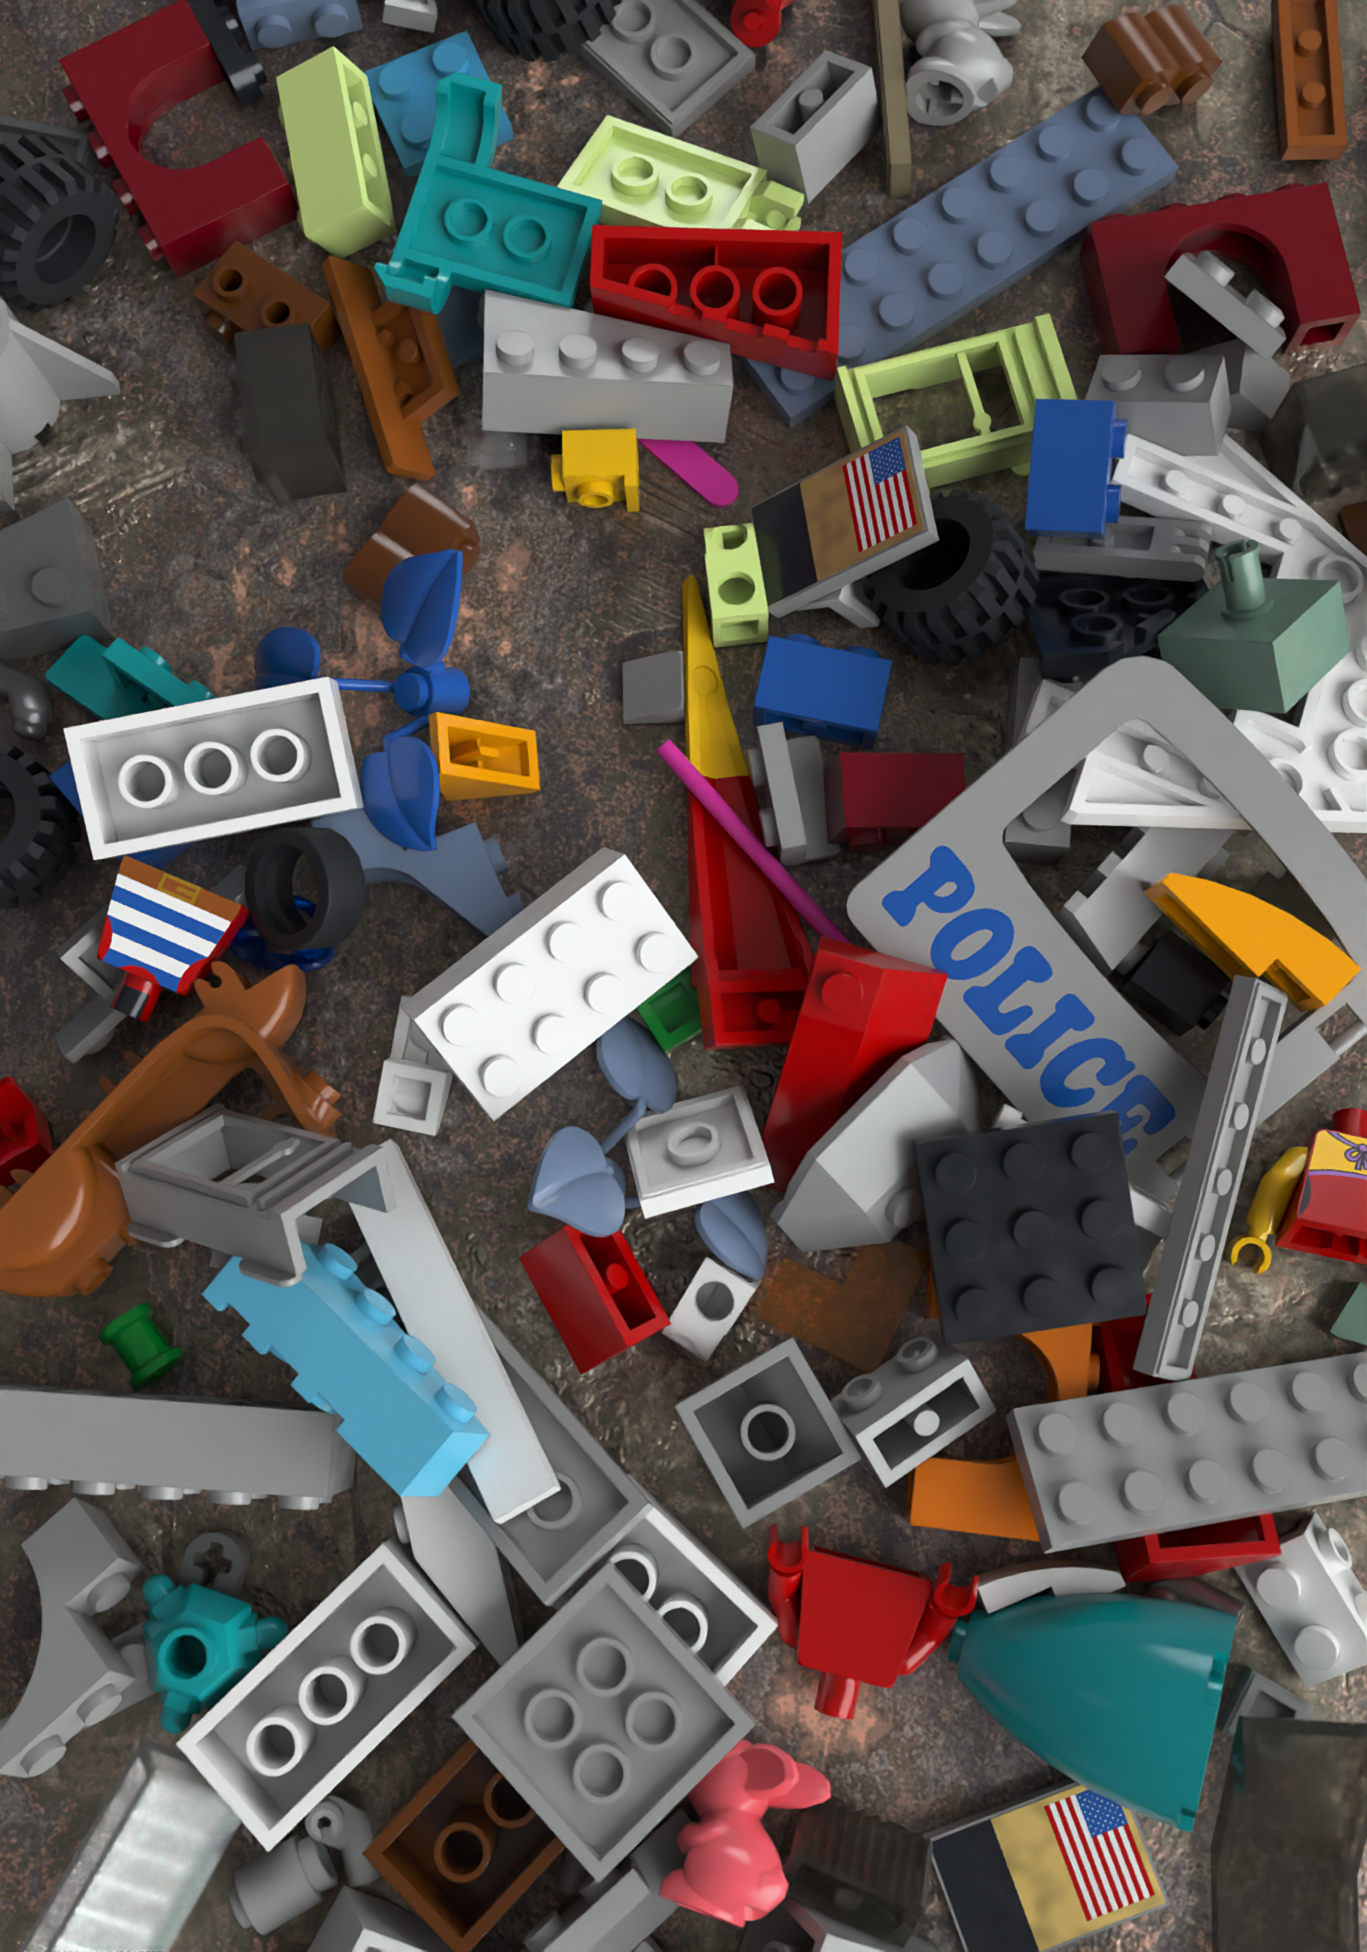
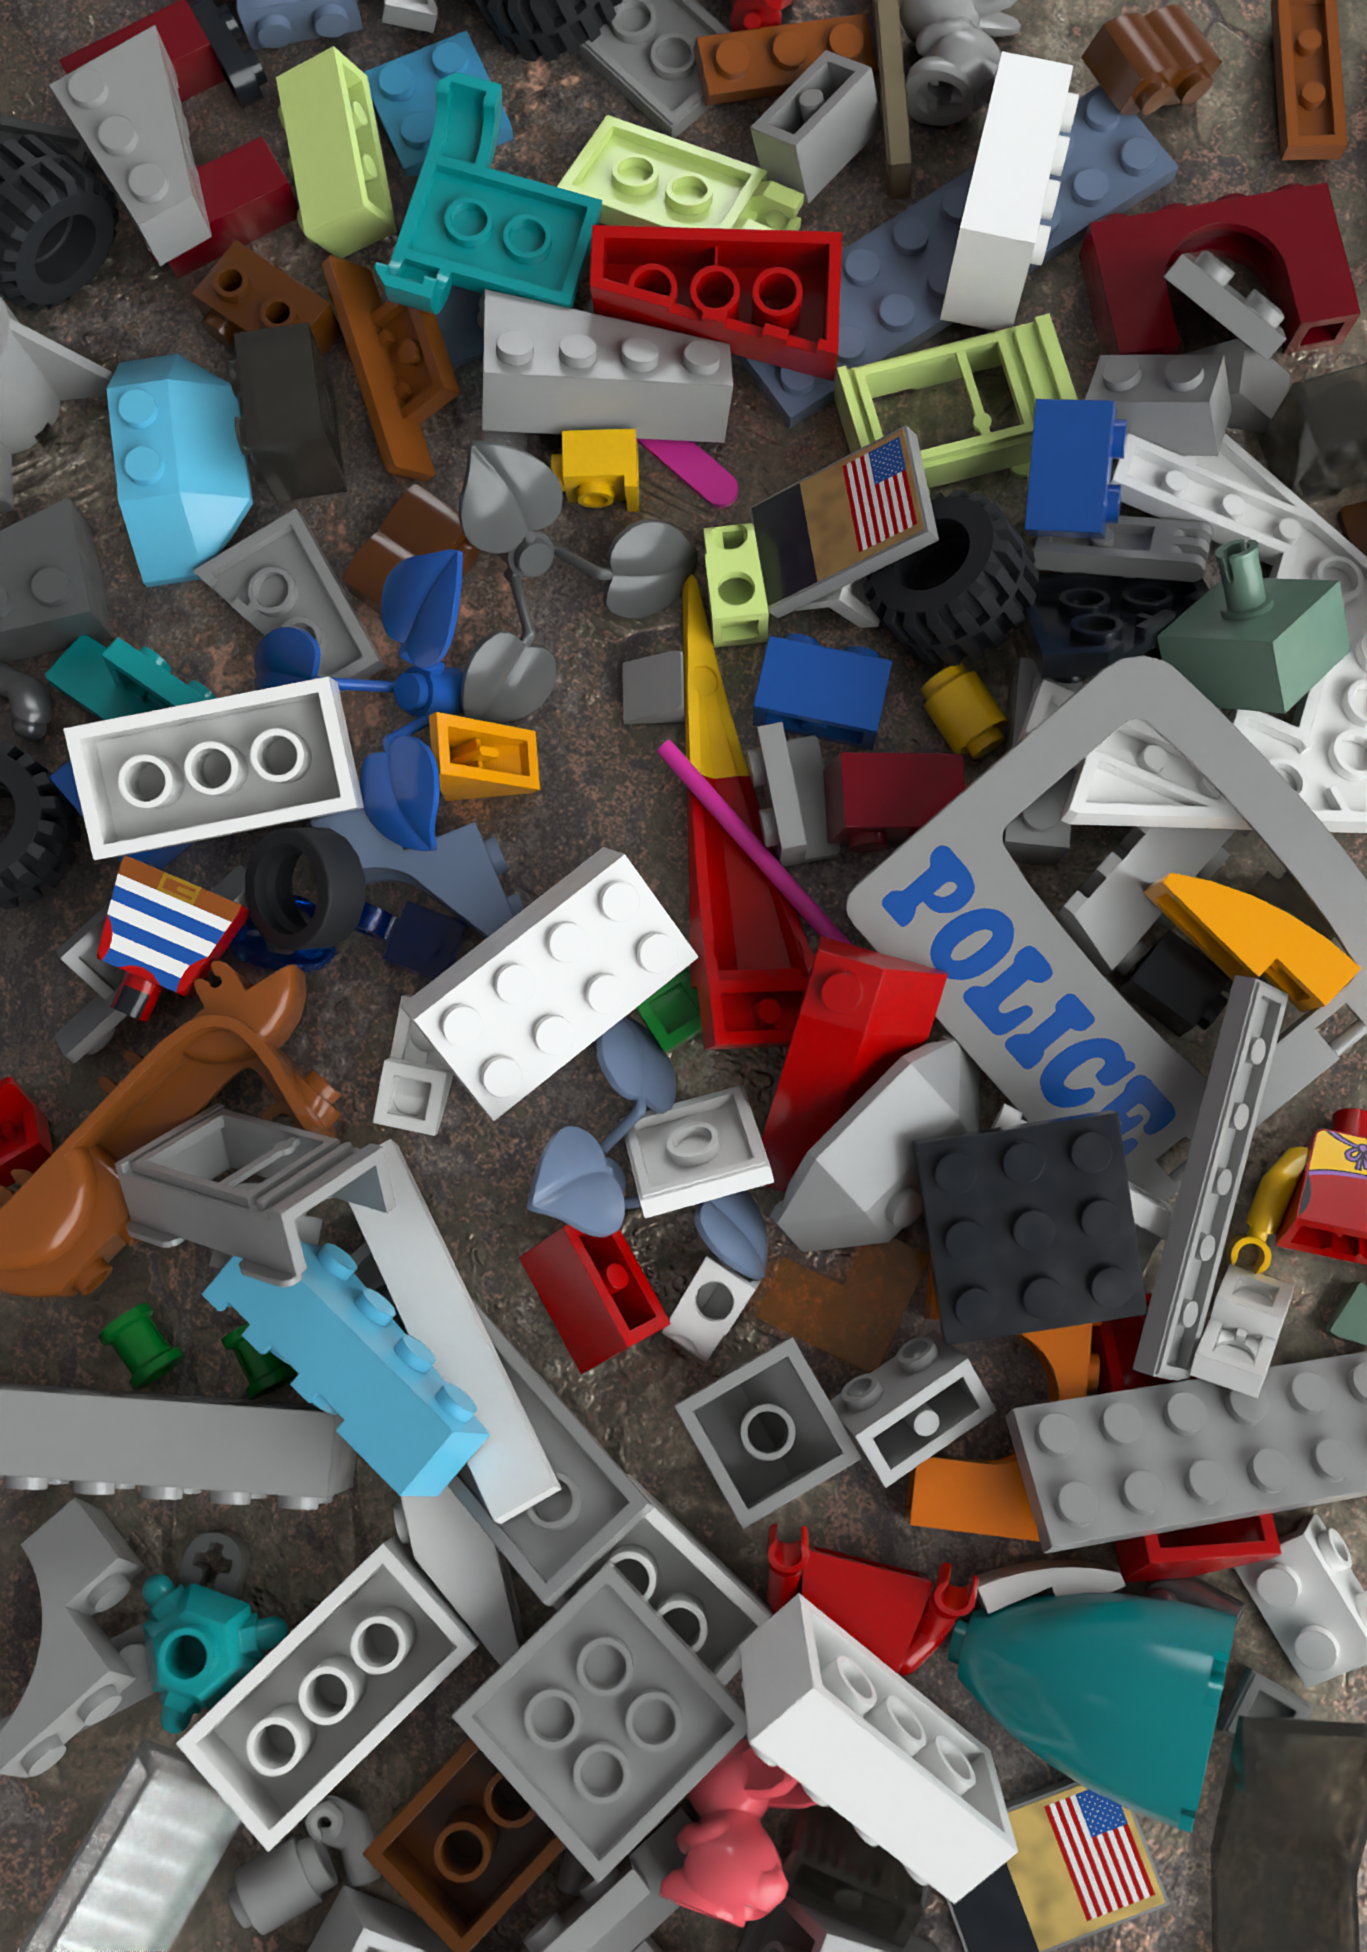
none -> light grey wedge [49,25,212,266]
none -> medium azure wedge [106,354,253,588]
none -> light grey wing [193,508,386,694]
none -> green bush [221,1323,298,1400]
none -> clear blue plate [353,901,468,980]
none -> dark grey plant [458,441,698,724]
none -> dark orange plate [693,13,878,106]
none -> white brick [739,1593,1018,1904]
none -> yellow brick [920,662,1009,759]
none -> white wedge [940,51,1079,331]
none -> white slope [1190,1264,1295,1398]

